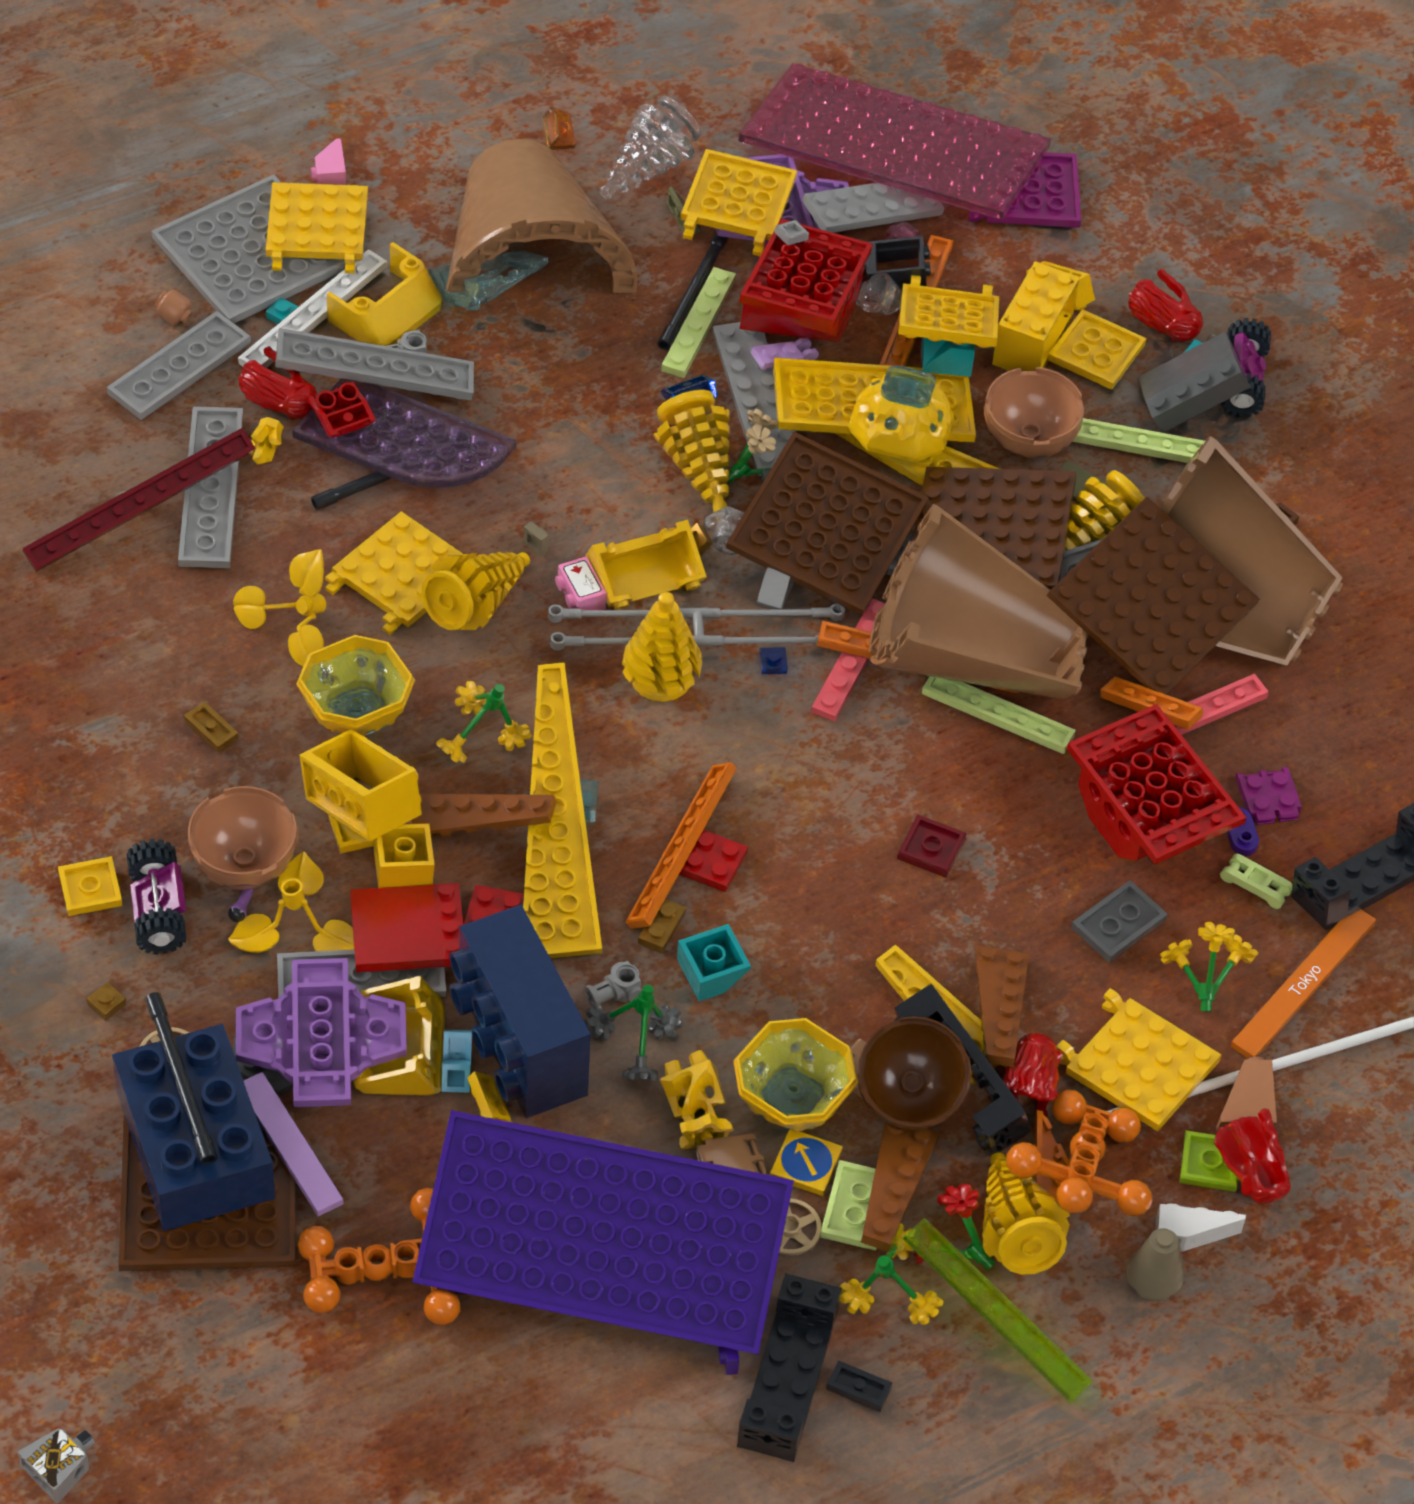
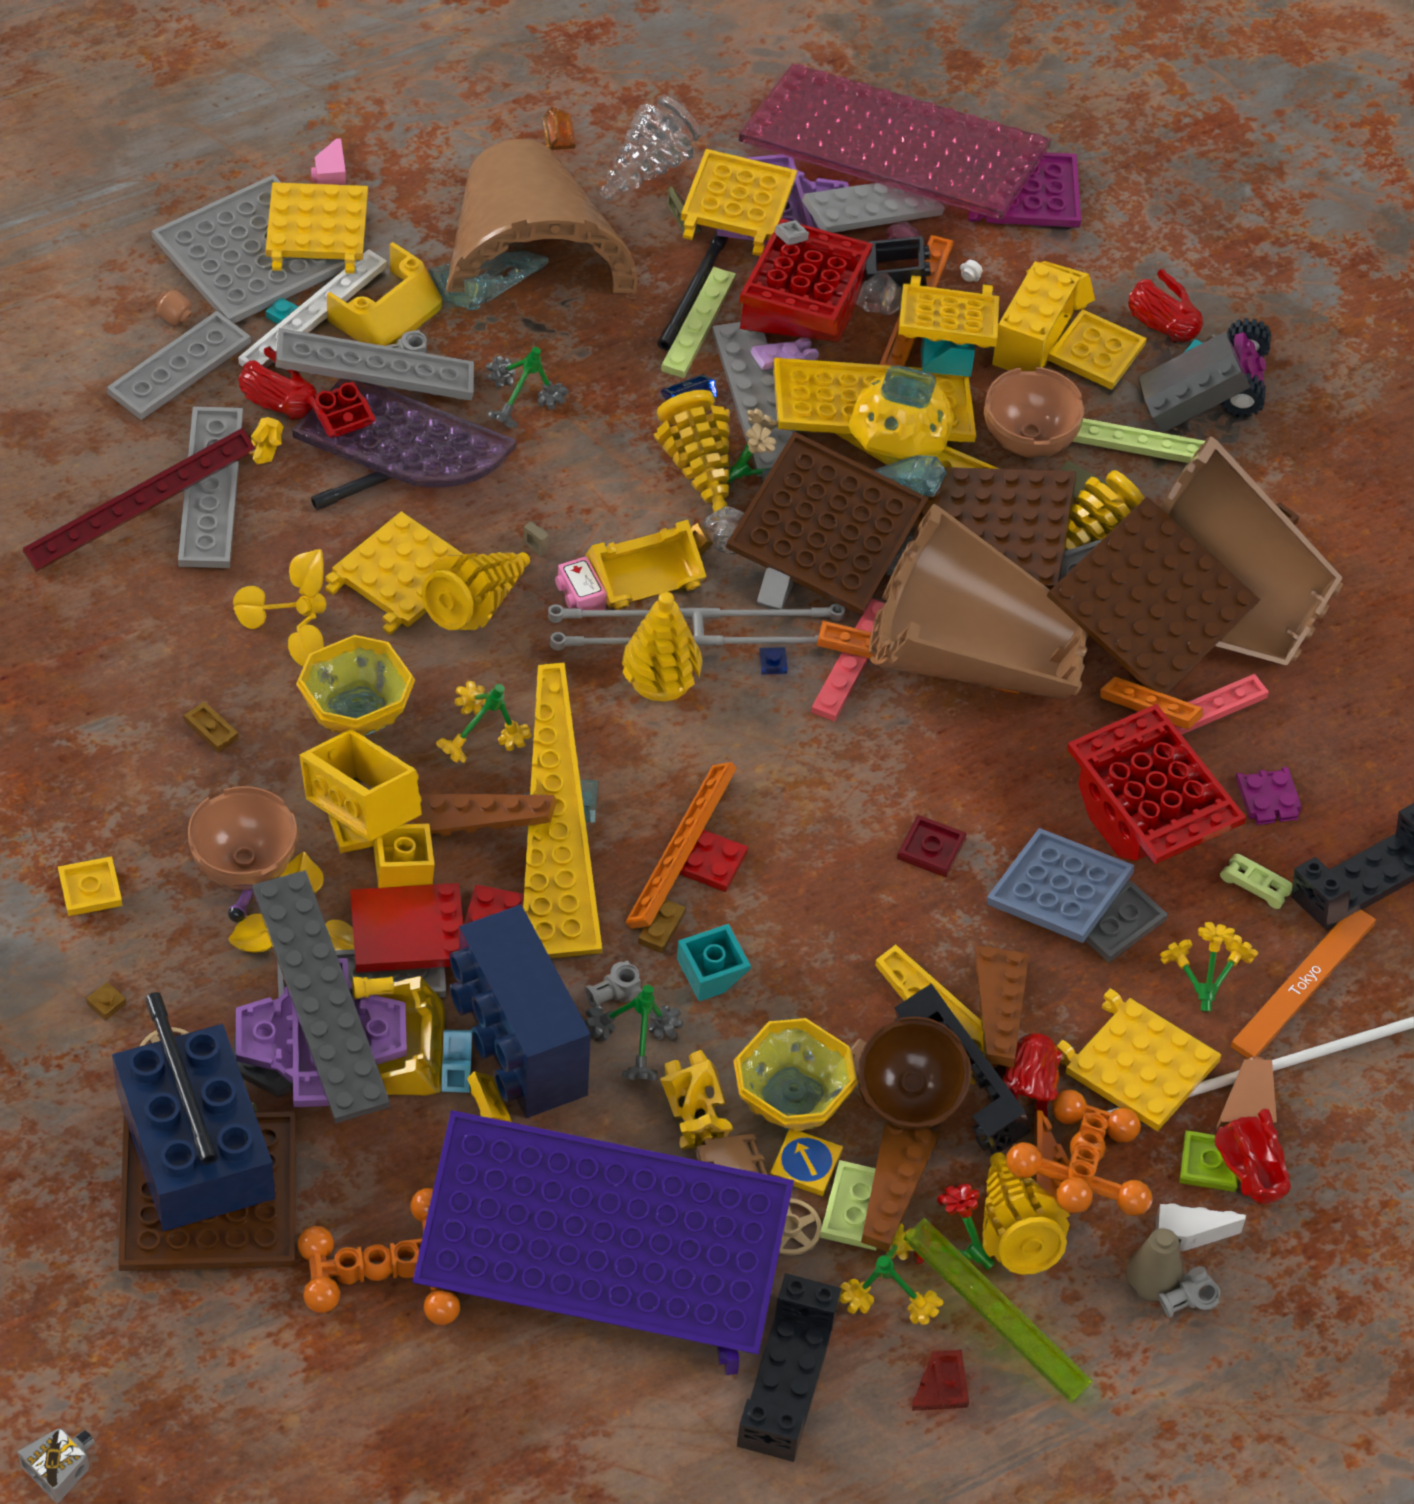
plate [126,839,186,955] -> none
lavender tile [244,1072,343,1217] -> none
black plate [826,1360,893,1412] -> none
yellowish green plate [922,676,1076,754] -> none
dark purple plate [1227,807,1259,856] -> none
none -> dark grey plate [252,870,390,1123]
none -> yellow pin [352,976,394,999]
none -> dark grey plant [486,347,569,428]
none -> clear light blue slope [874,455,947,496]
none -> clear red wing [911,1349,969,1411]
none -> white plate [960,260,983,282]
none -> sand blue plate [987,828,1134,943]
none -> light grey connector [1158,1266,1220,1318]

